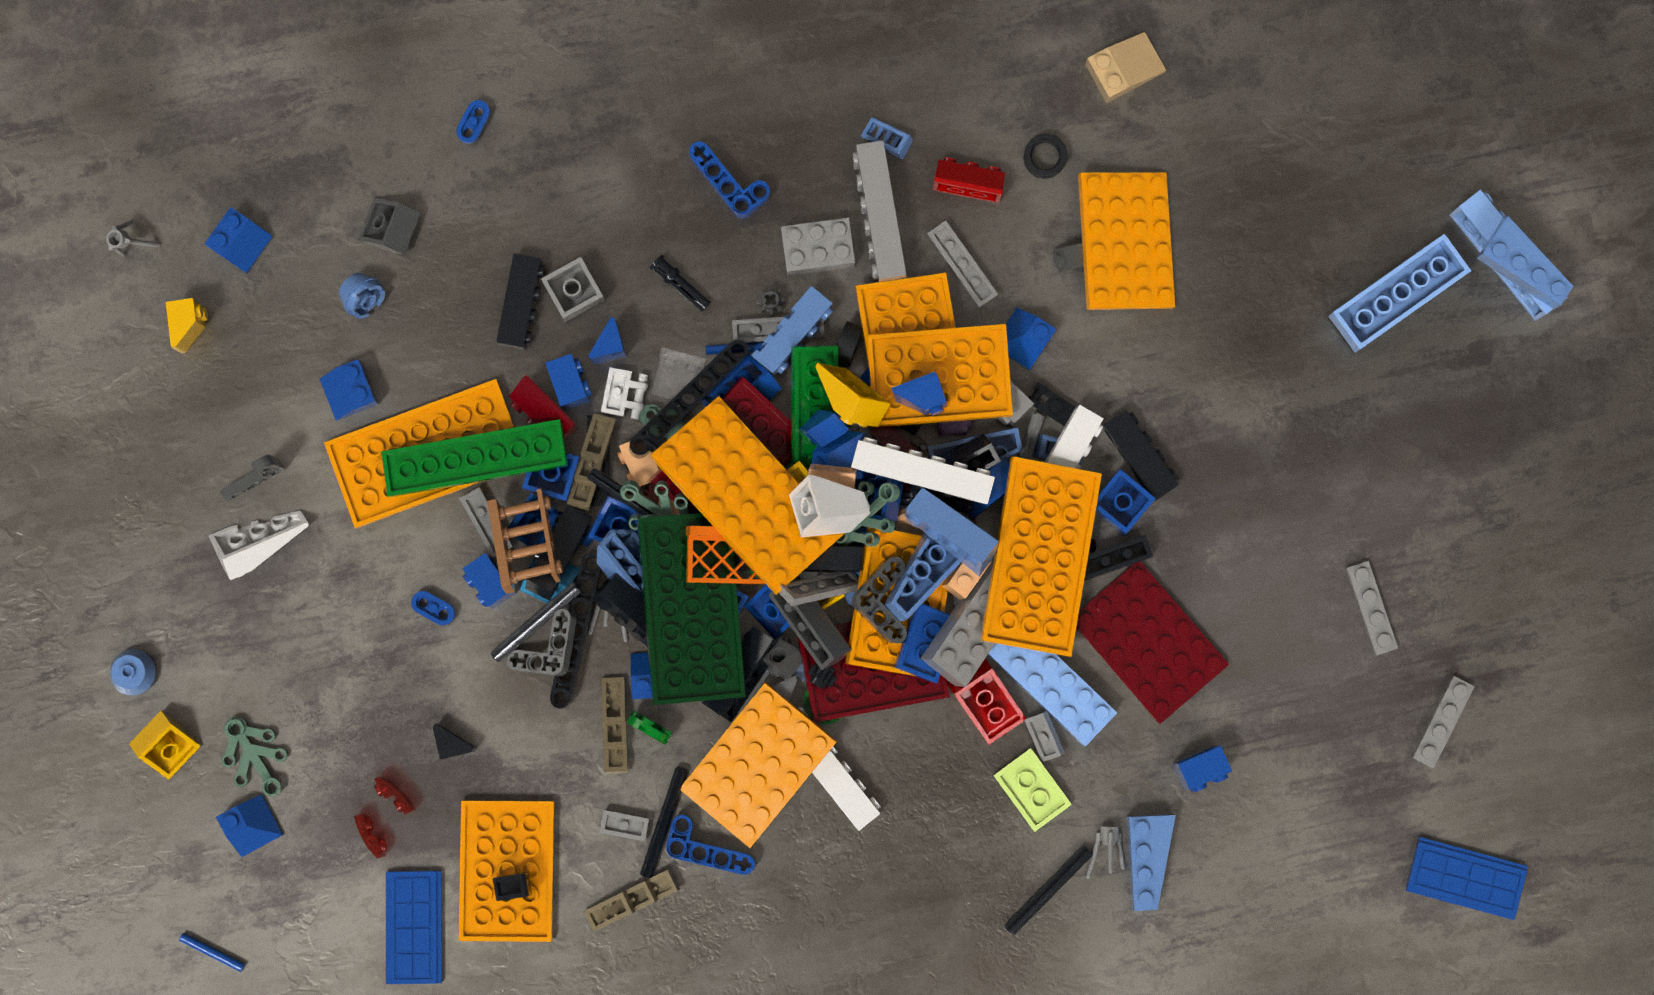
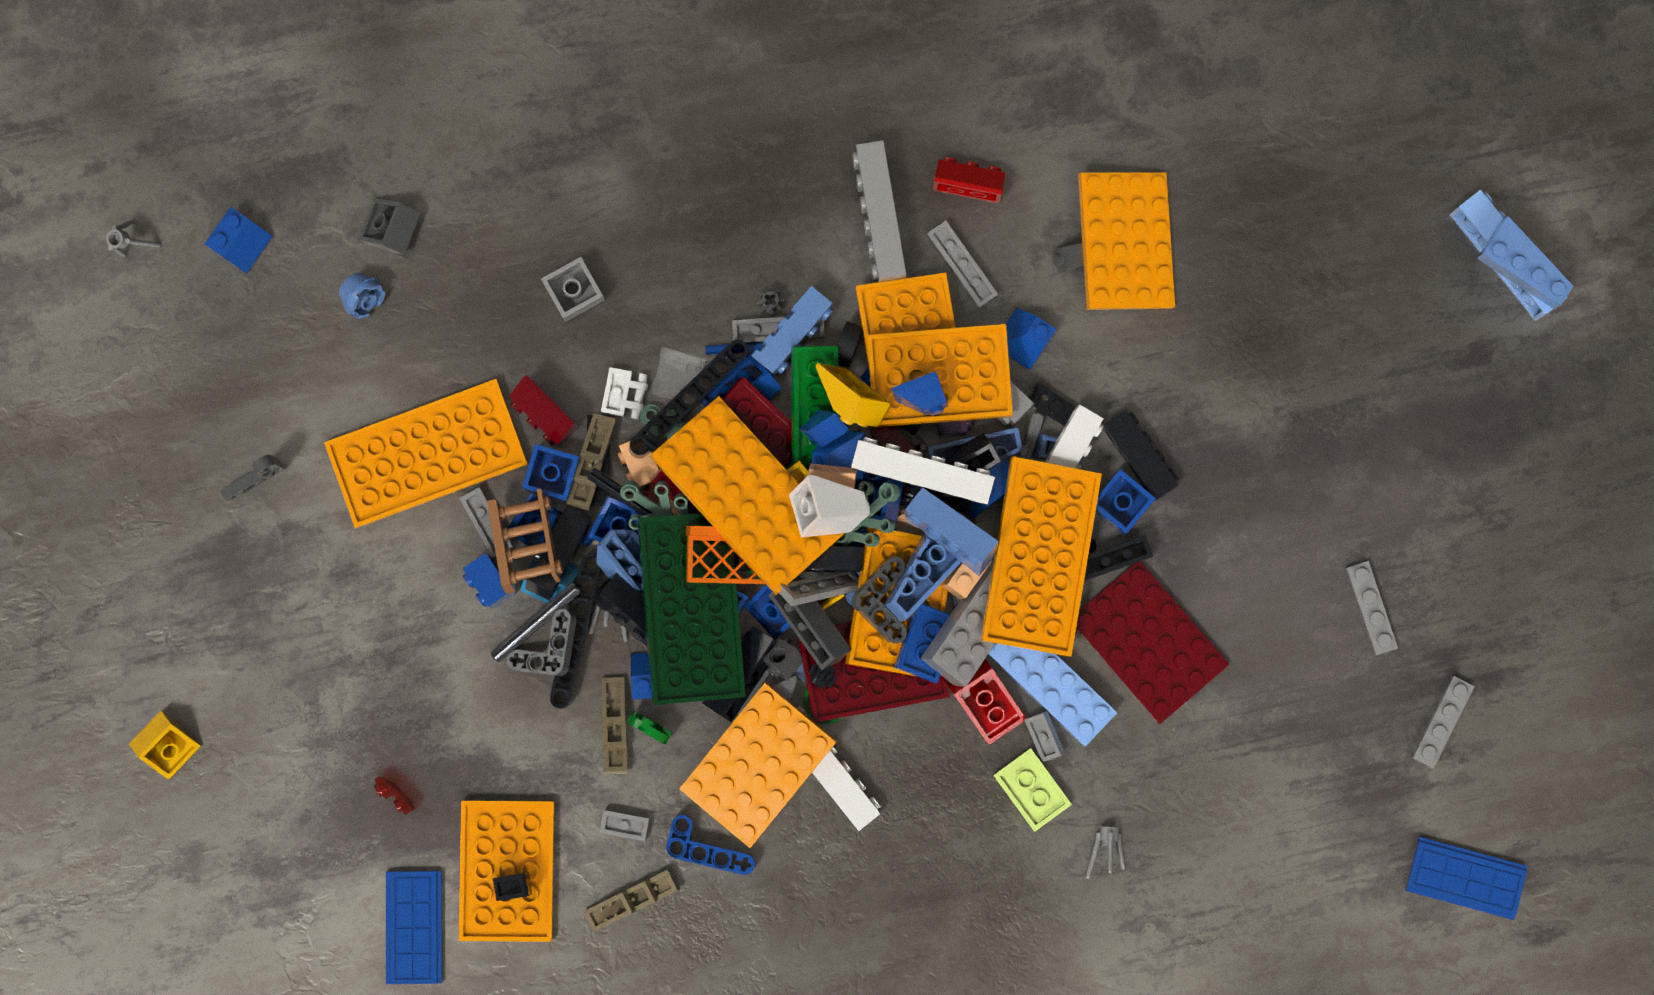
medium blue cone [110,649,156,695] -> none
yellow slope [165,298,208,353] -> none
blue bar [179,933,245,972] -> none
white wedge [209,510,309,580] -> none
blue slope [216,794,283,857] -> none
sand green plant [221,717,288,796] -> none
blue slope [320,359,379,421] -> none
clear red slope [354,813,387,858] -> none
green plate [381,419,568,498] -> none
blue plate [411,591,455,626] -> none
black slope [433,724,477,760] -> none
blue plate [456,100,491,144] -> none
black brick [496,253,545,350] -> none
blue brick [545,354,592,411] -> none
blue slope [588,317,626,365] -> none
black axle [640,767,687,878] -> none
black pin [648,254,711,313] -> none
blue beam [689,141,770,219] -> none
light grey brick [781,218,855,276] -> none
medium blue slope [861,117,913,159] -> none
black axle [1005,846,1093,935] -> none
black tyre [1023,133,1067,179] -> none
tan slope [1085,32,1167,103] -> none
medium blue wedge [1126,814,1176,911] -> none
blue brick [1173,746,1232,792] -> none
light blue brick [1328,234,1471,353] -> none

